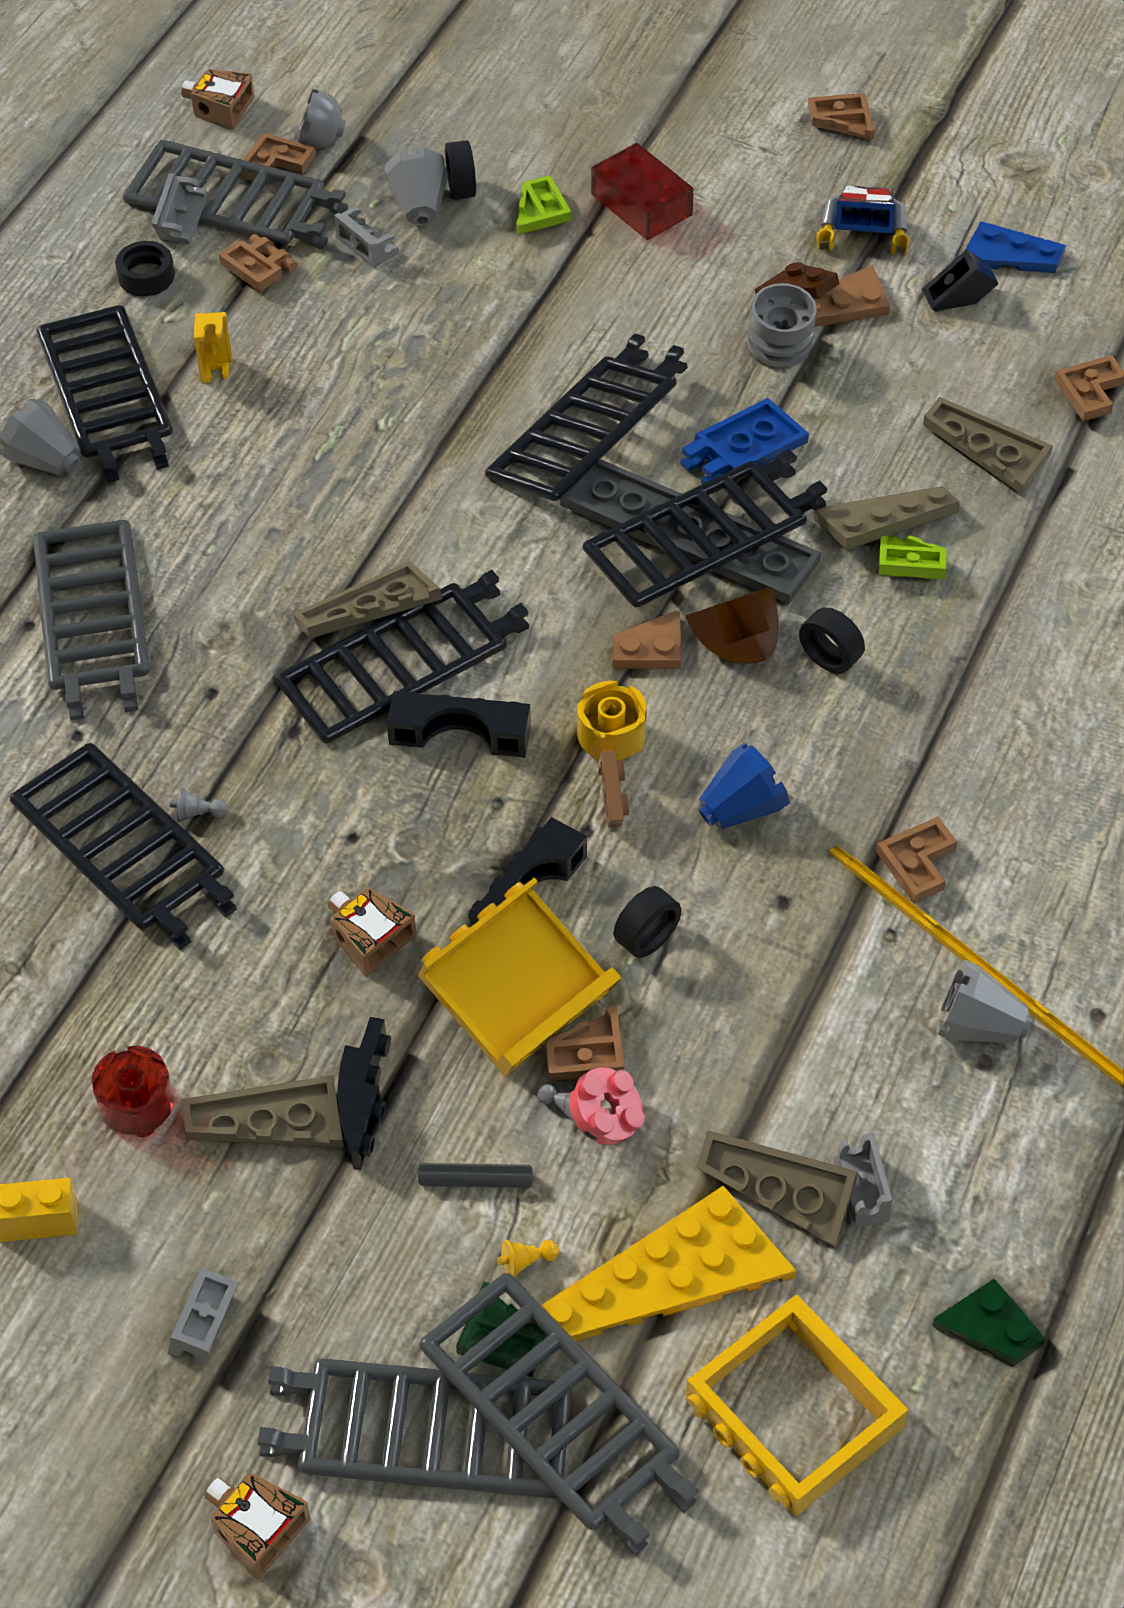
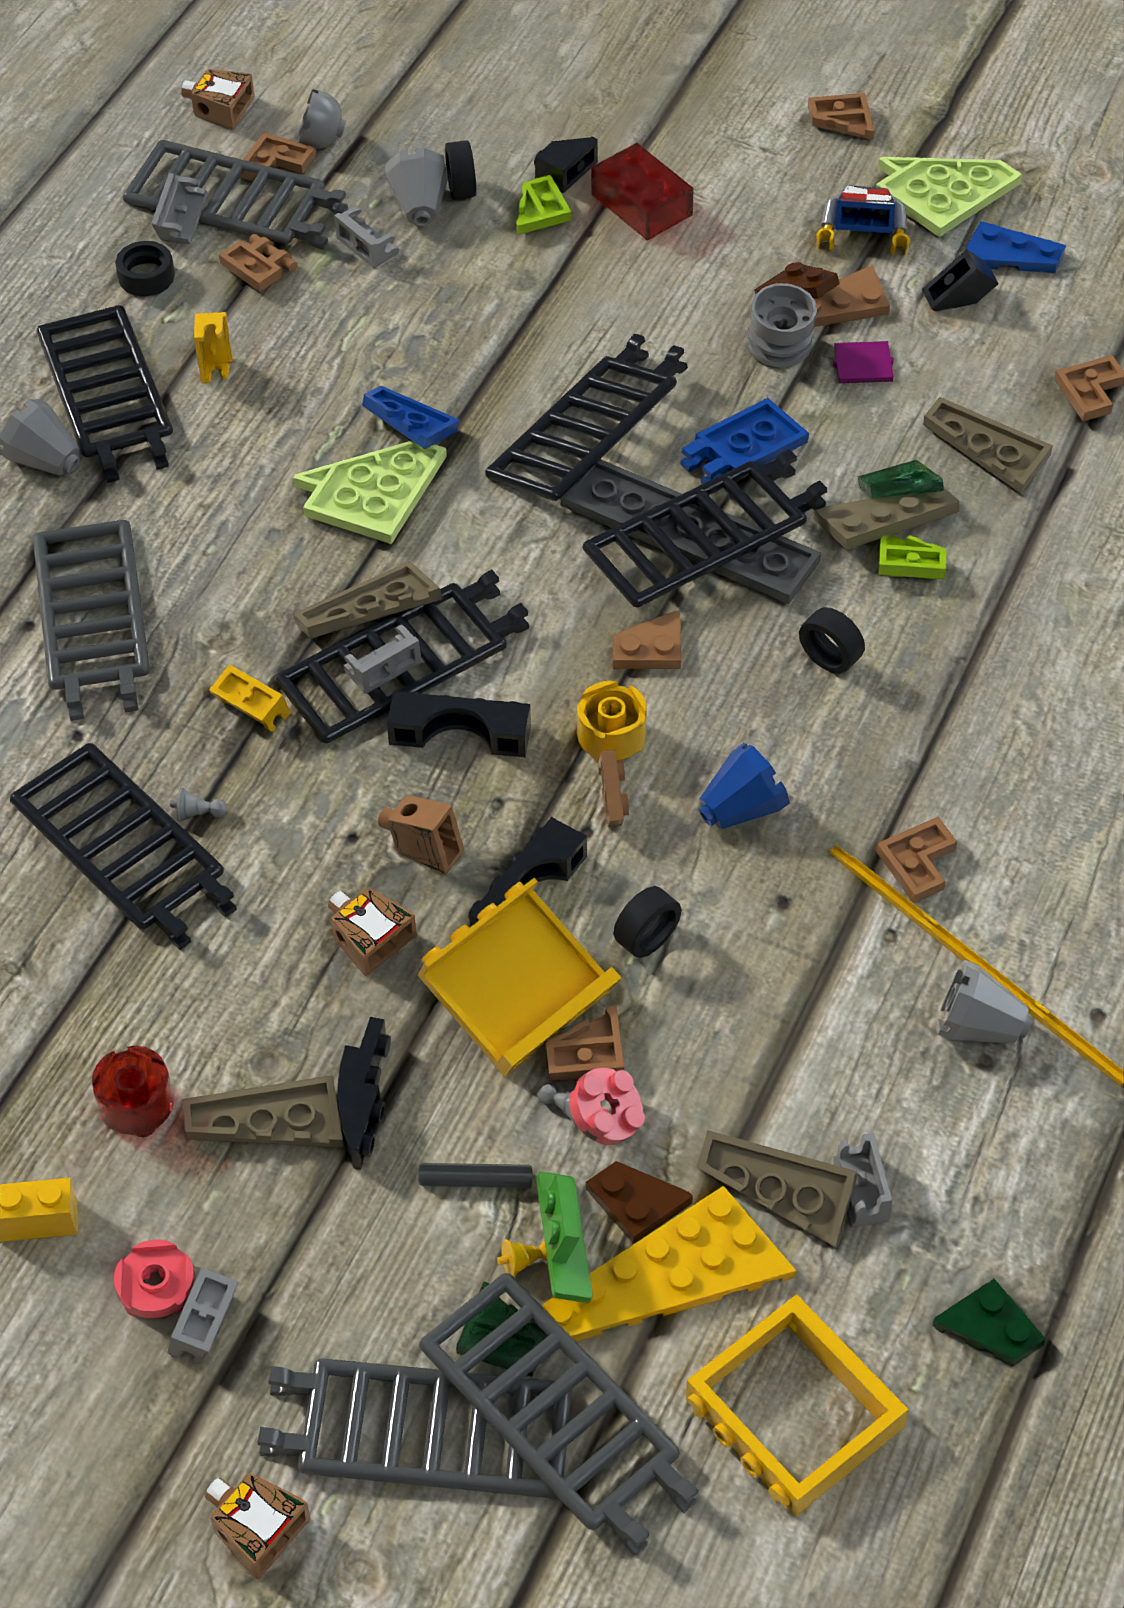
reddish brown brick [685,587,779,664] -> none
none -> coral plate [114,1240,195,1319]
none -> yellow hinge [209,664,291,731]
none -> yellowish green wing [293,441,447,544]
none -> light grey hinge [344,625,422,694]
none -> blue wing [362,386,460,449]
none -> medium nougat torso [378,795,465,875]
none -> black slope [534,137,598,193]
none -> bright green bracket [536,1171,593,1303]
none -> reddish brown wing [586,1161,693,1244]
none -> magenta piece [833,341,894,383]
none -> clear green wing [858,459,944,498]
none -> yellowish green wing [876,157,1022,237]

